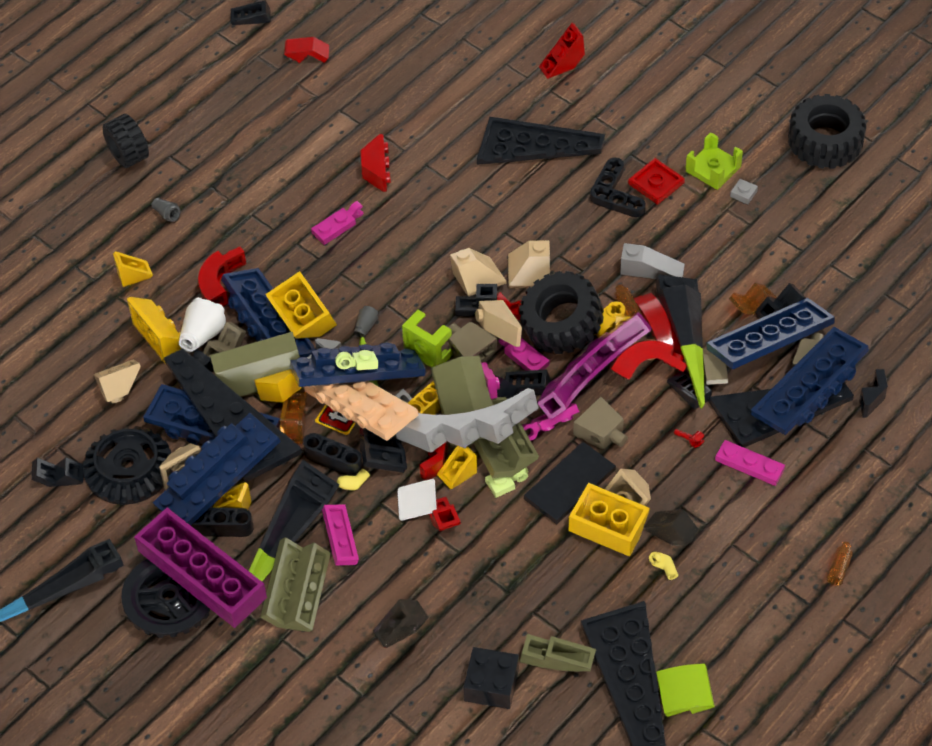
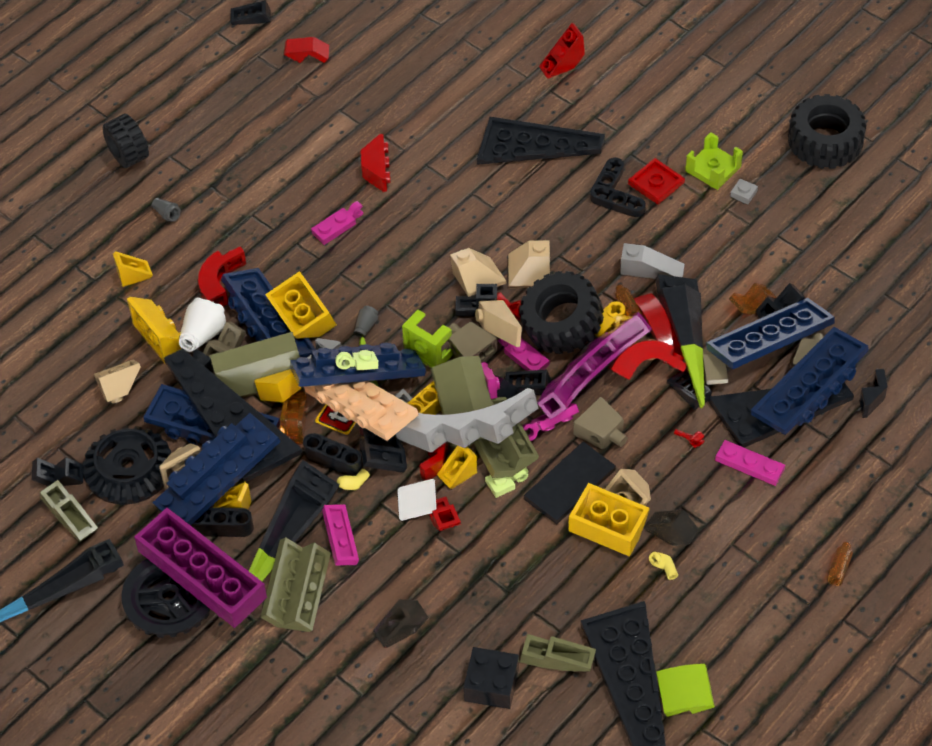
none -> olive slope [40,480,98,542]

